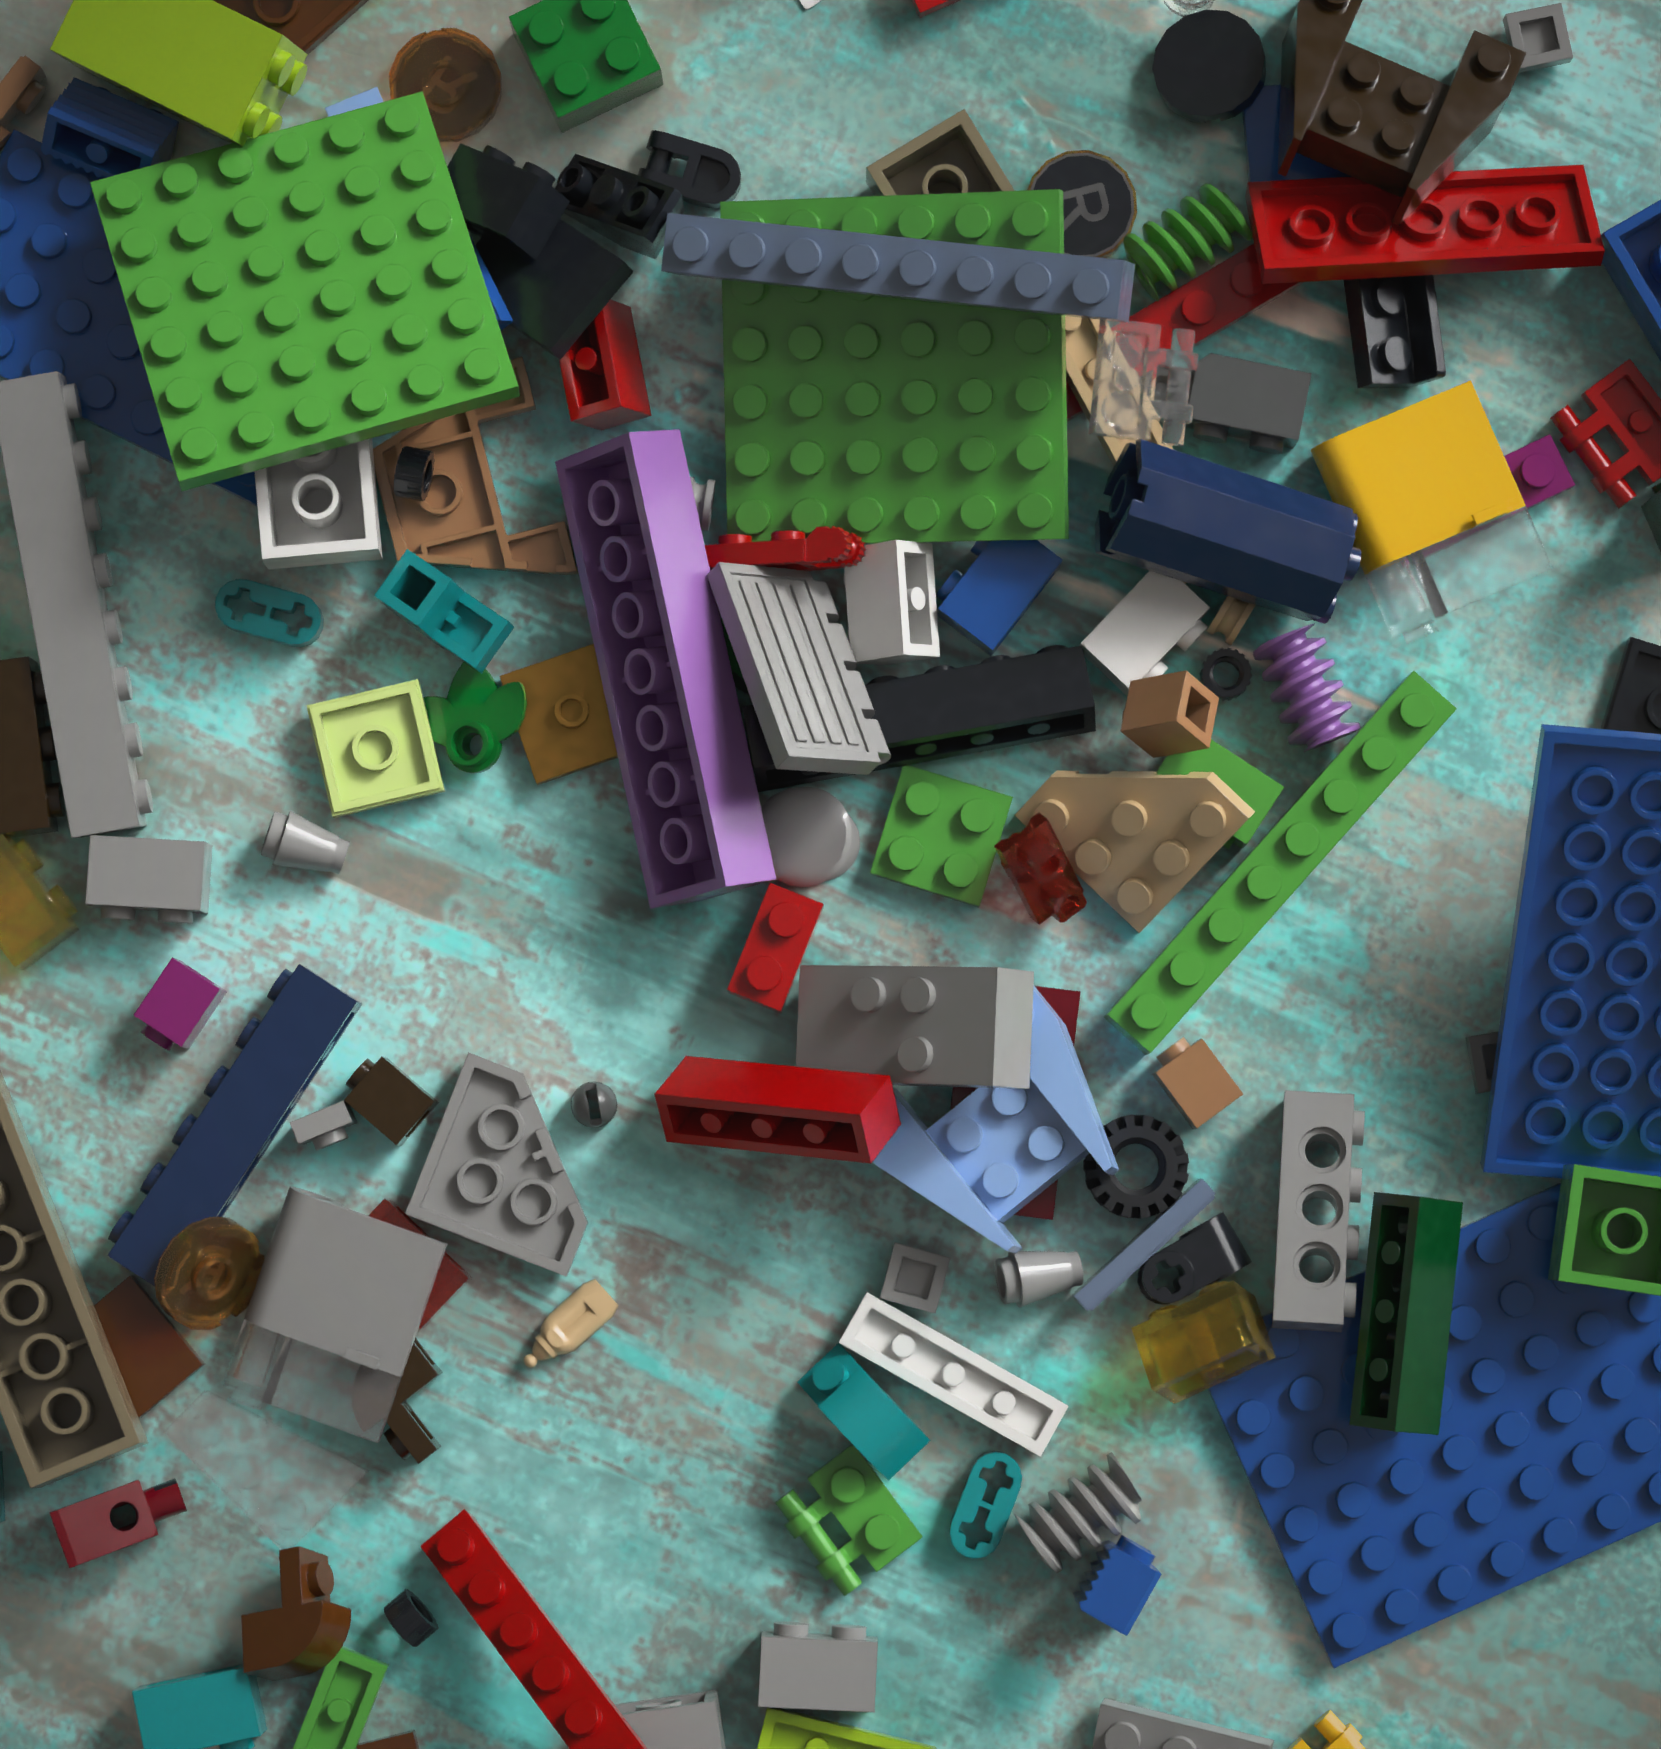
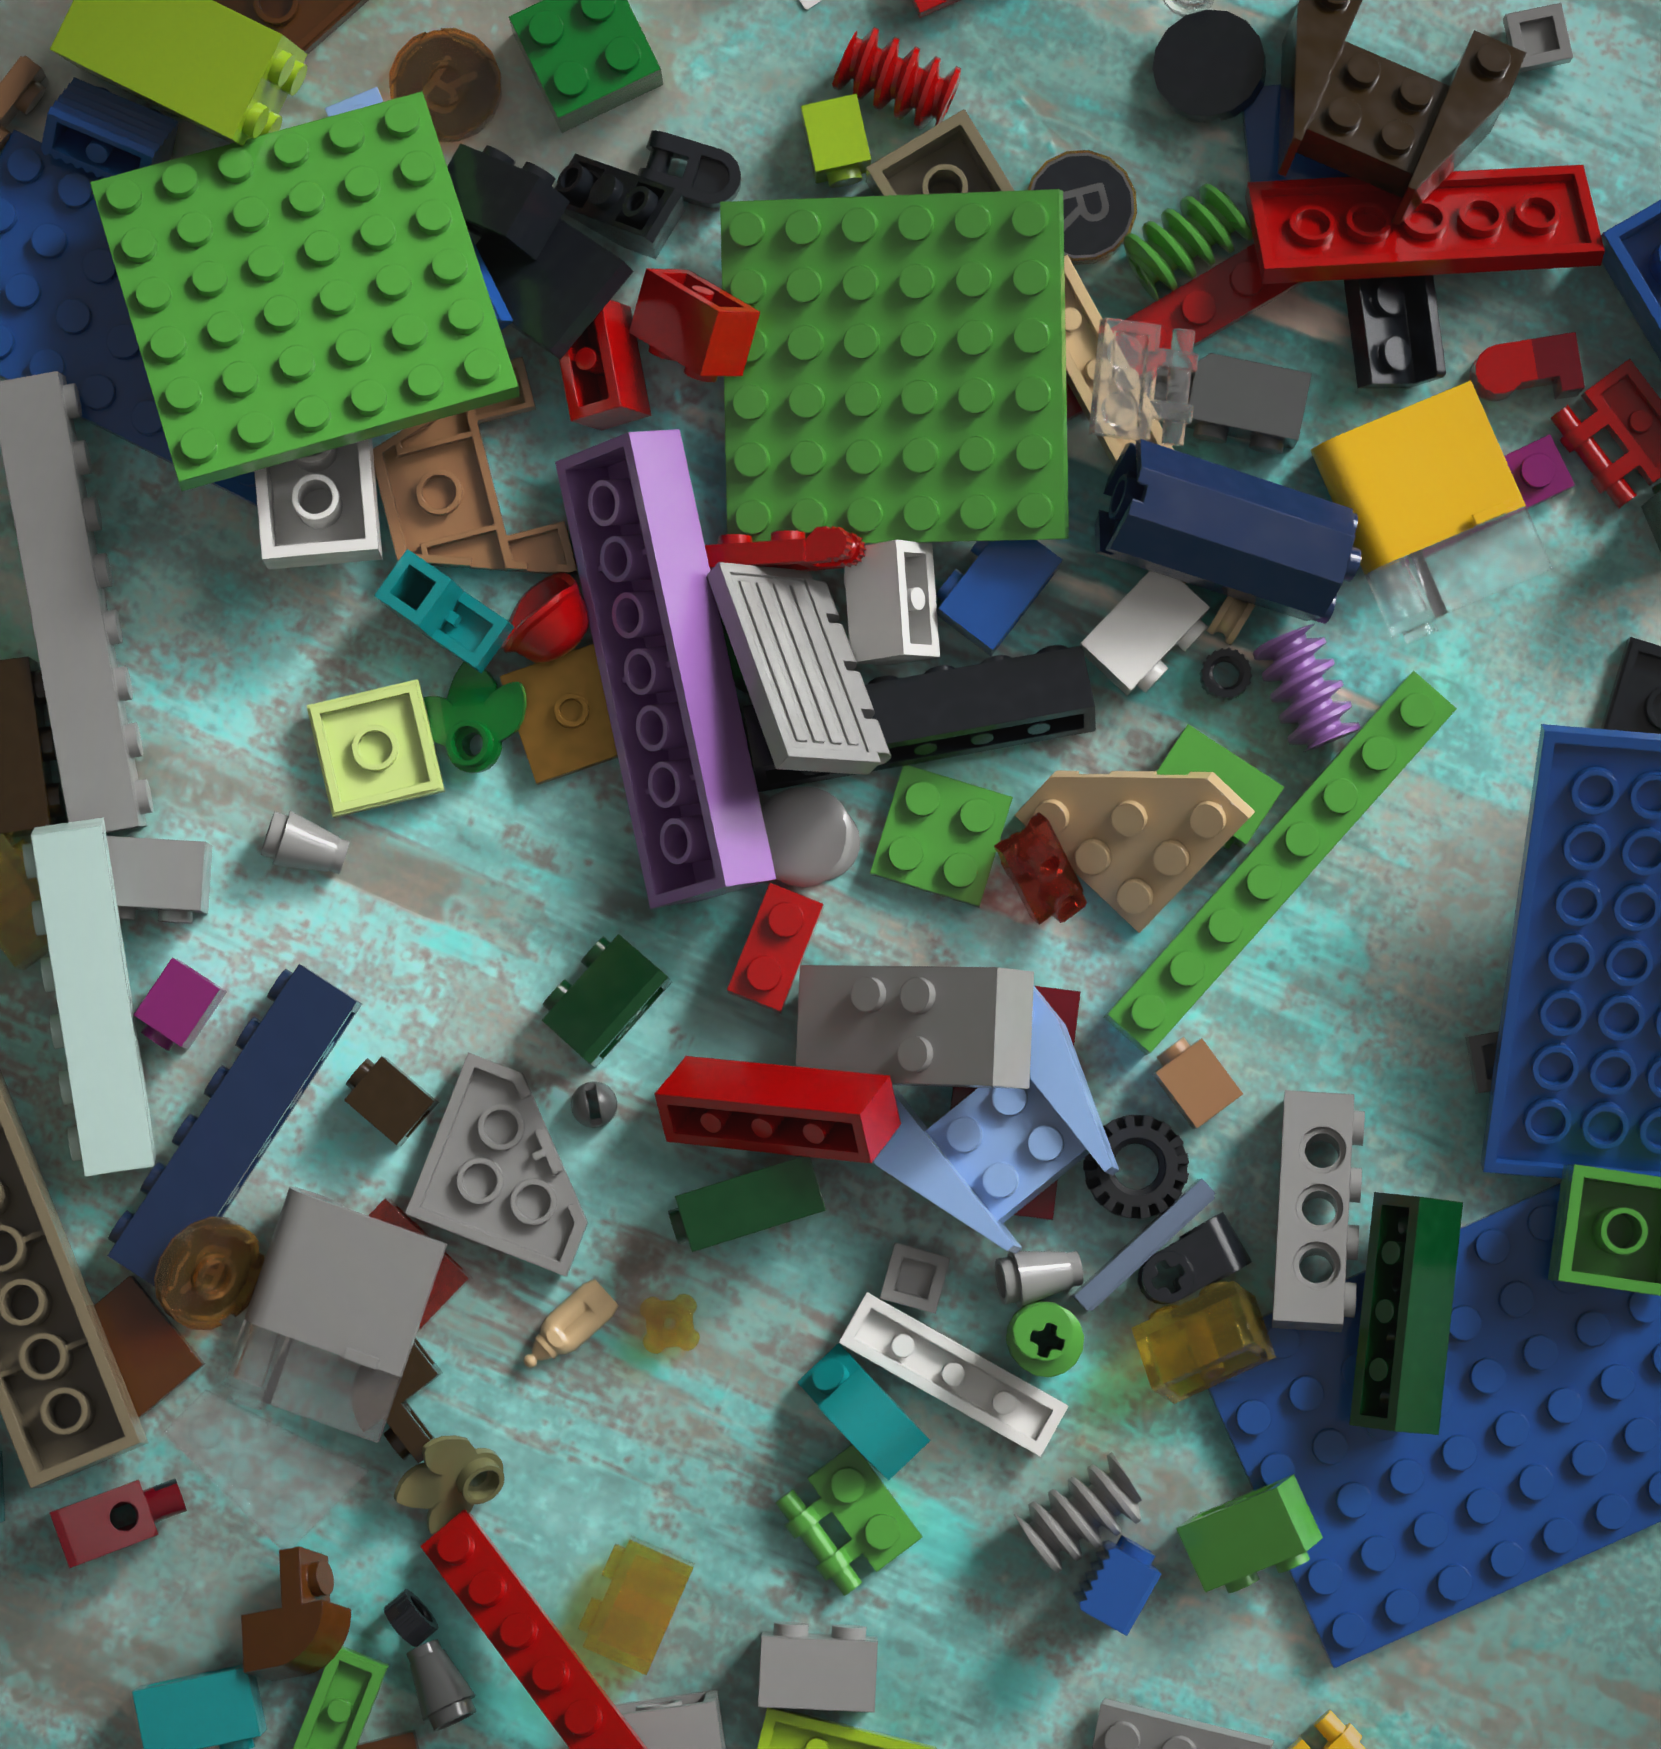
teal beam [215,579,324,648] -> none
light grey plate [290,1101,357,1151] -> none
black axle [394,446,435,501] -> none
sand blue brick [661,213,1135,323] -> none
light grey bush [690,477,716,531] -> none
teal beam [949,1451,1022,1559] -> none
medium nougat brick [1120,670,1219,758] -> none
none -> light aqua brick [22,817,156,1177]
none -> olive plate [394,1435,505,1534]
none -> dark grey cone [406,1639,476,1731]
none -> red helmet [501,573,589,663]
none -> dark green slope [542,934,672,1068]
none -> clear yellow brick [578,1536,695,1675]
none -> red brick [629,268,760,382]
none -> clear yellow plate [640,1294,700,1354]
none -> dark green brick [668,1156,826,1252]
none -> lime brick [801,94,871,188]
none -> red piece [832,27,961,129]
none -> bright green piece [1006,1301,1084,1377]
none -> bright green brick [1176,1474,1323,1593]
none -> leg [1469,332,1585,401]

